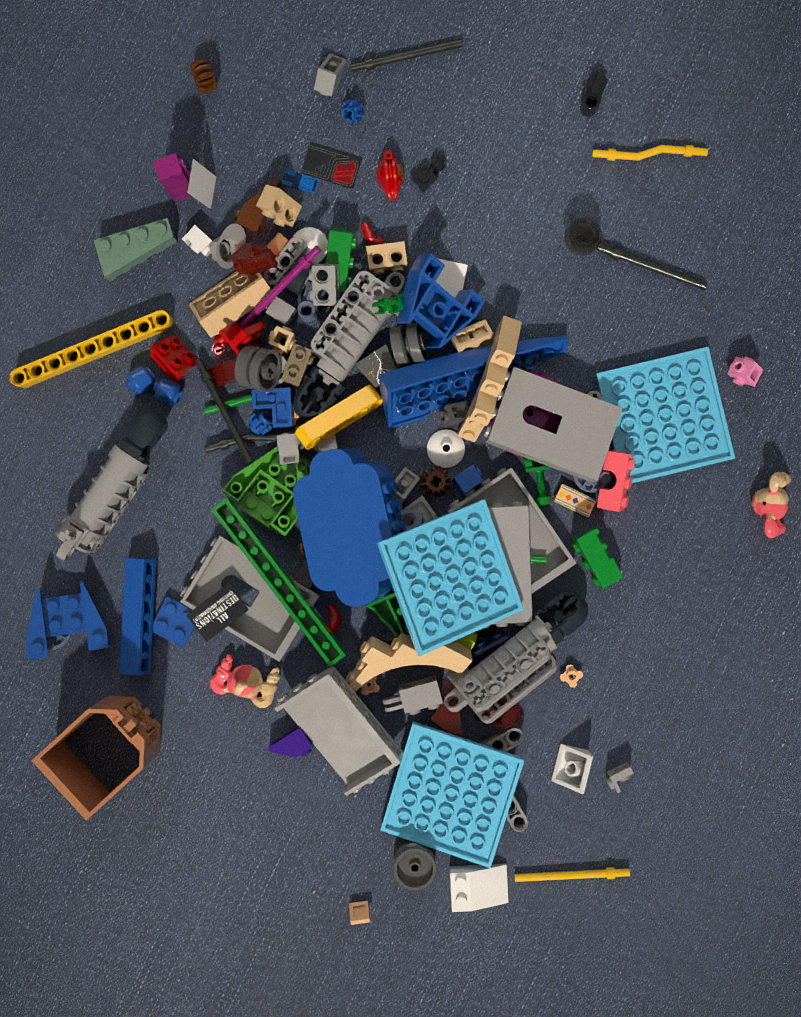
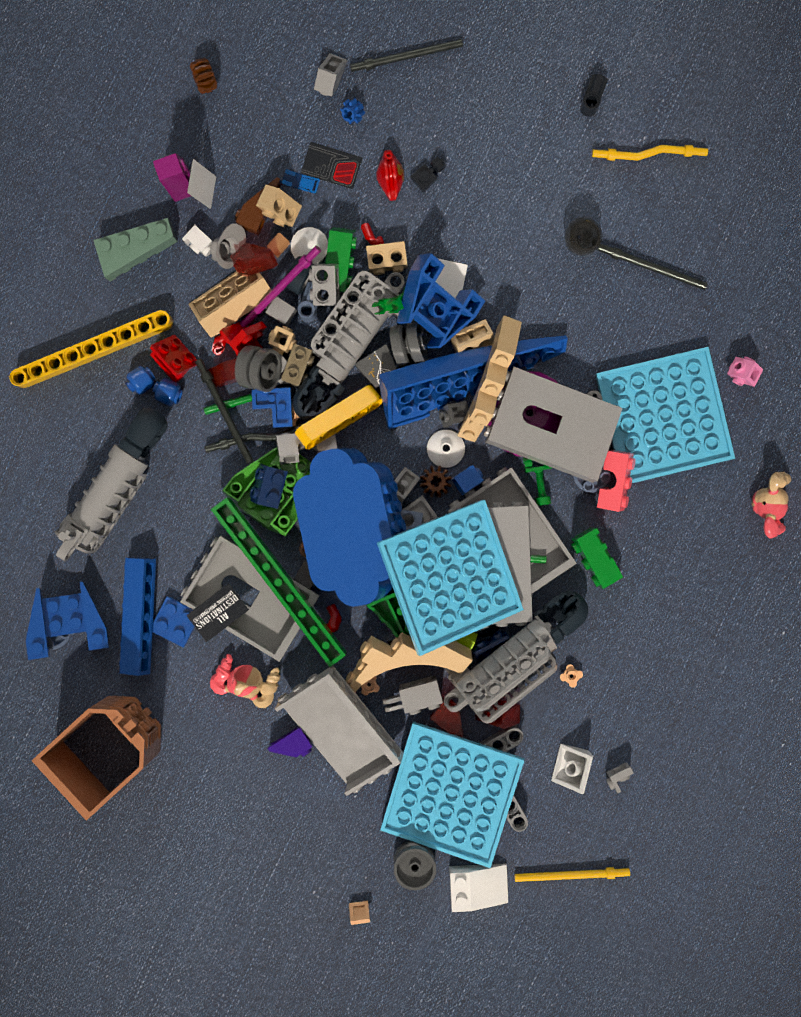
blue gear [249,411,273,435] -> none
light grey beam [264,237,307,286] -> none
light nougat tile [554,484,597,517] -> none
none -> dark blue bracket [250,464,288,509]

